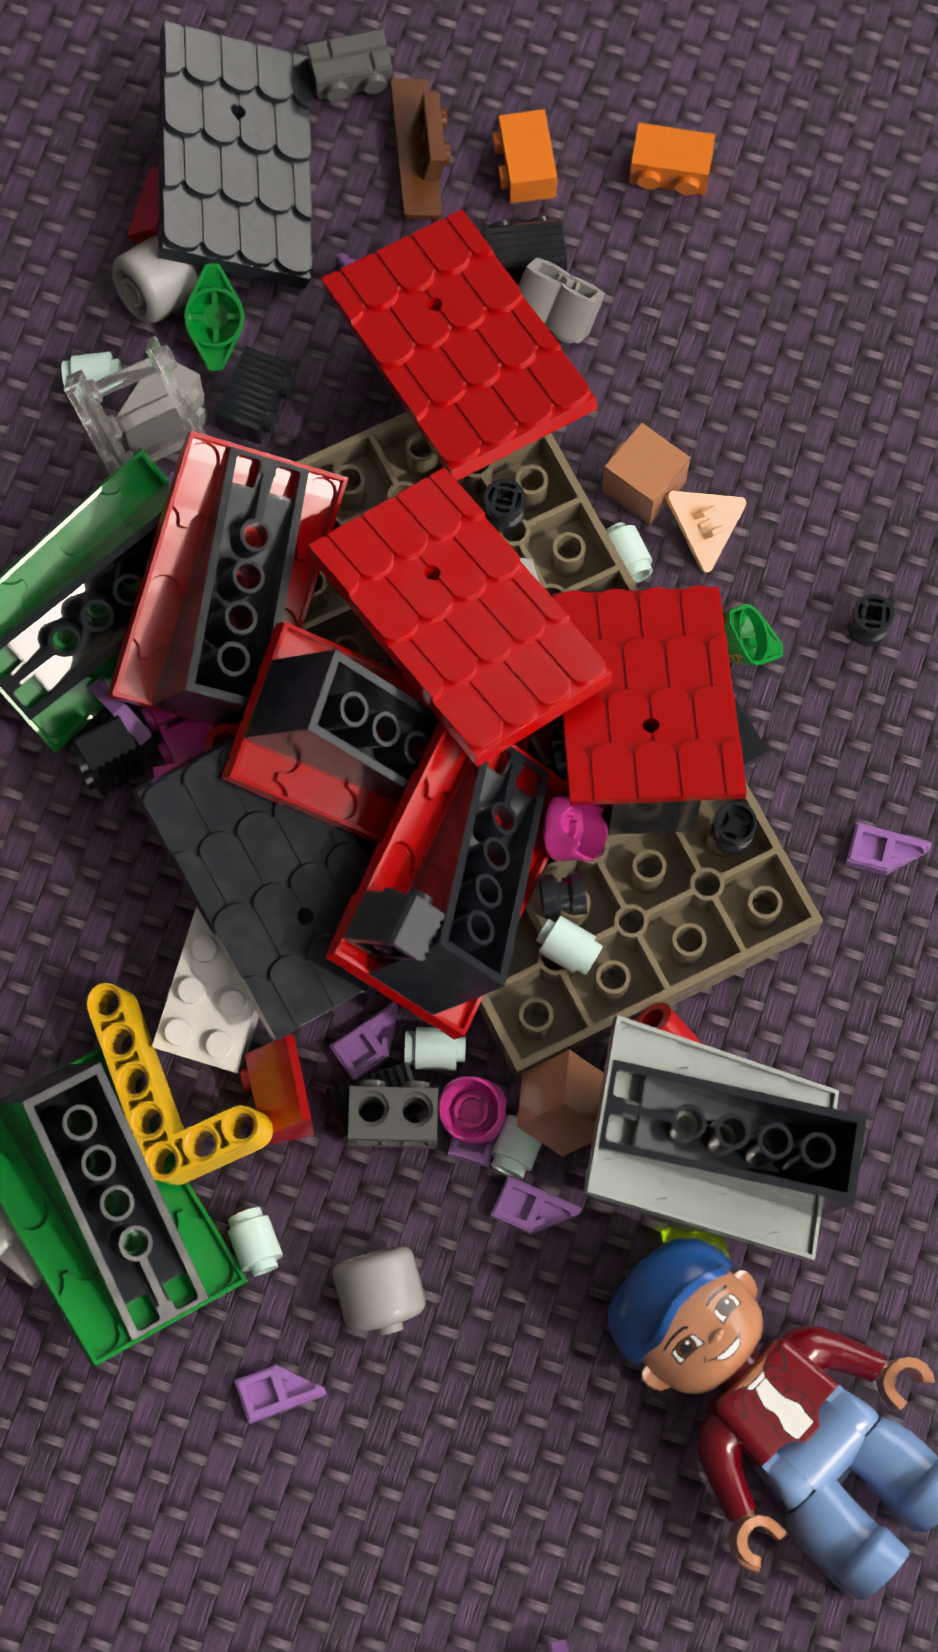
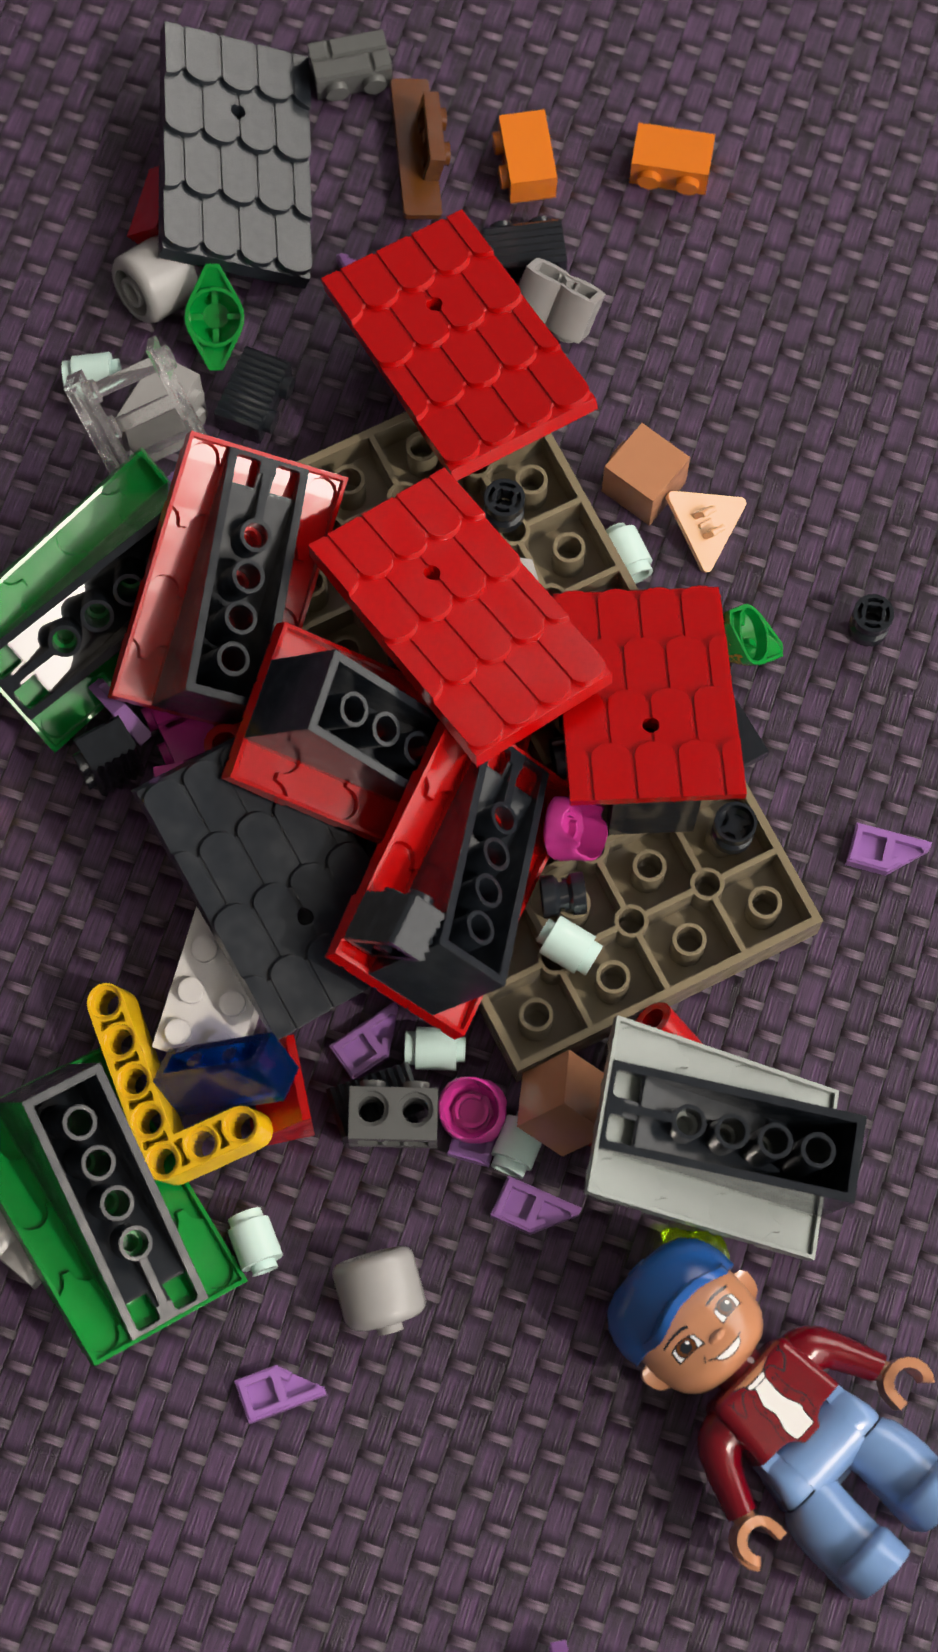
none -> clear blue brick [153,1032,299,1116]

